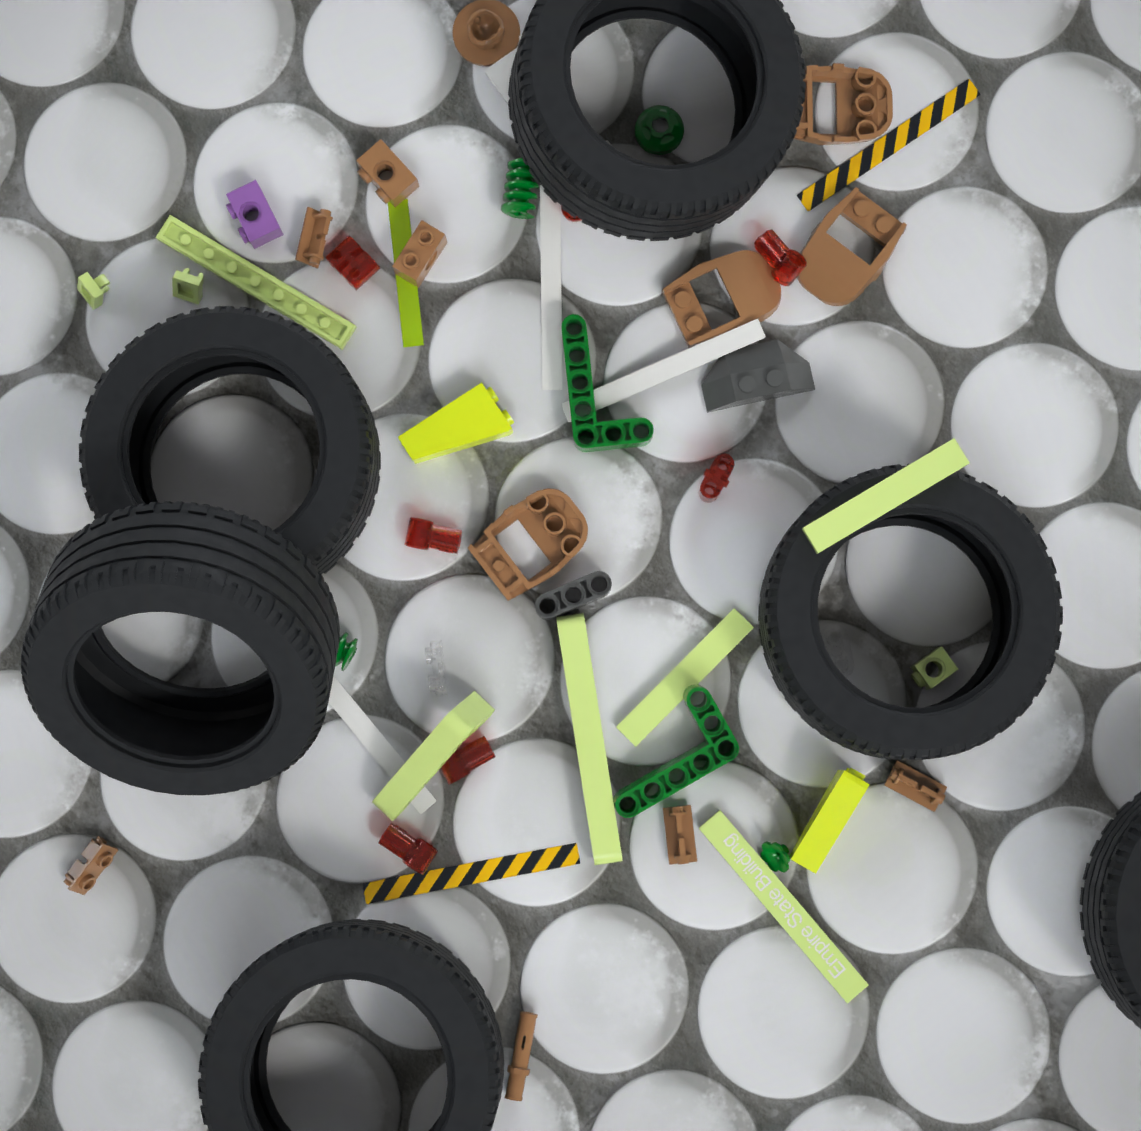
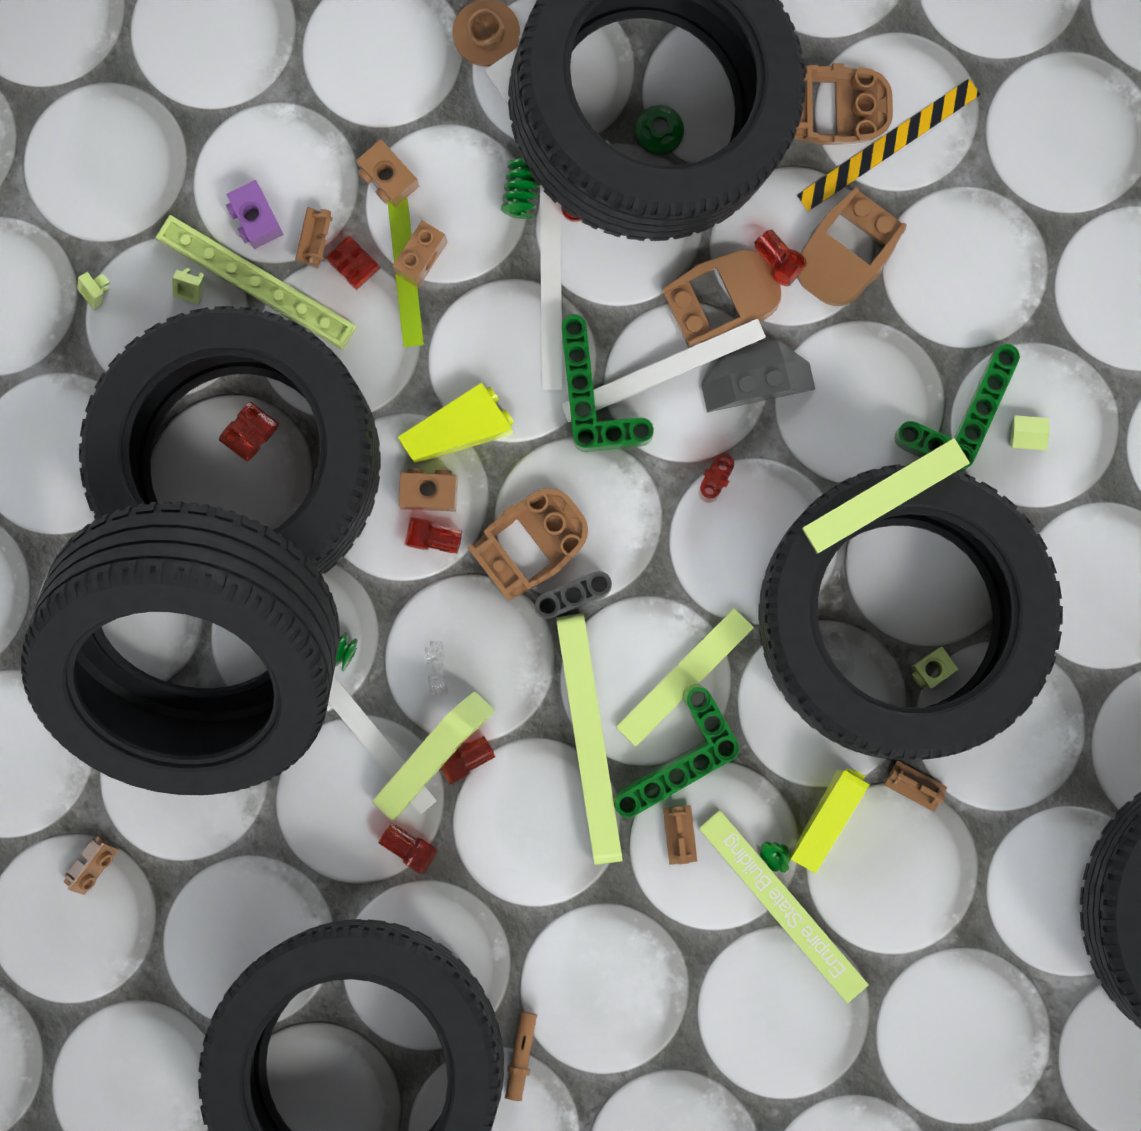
sticker [363,843,580,904] -> none
none -> clear red piece [219,402,279,462]
none -> medium nougat brick [398,468,458,512]
none -> green beam [894,344,1020,473]
none -> yellowish green piece [1009,415,1049,451]

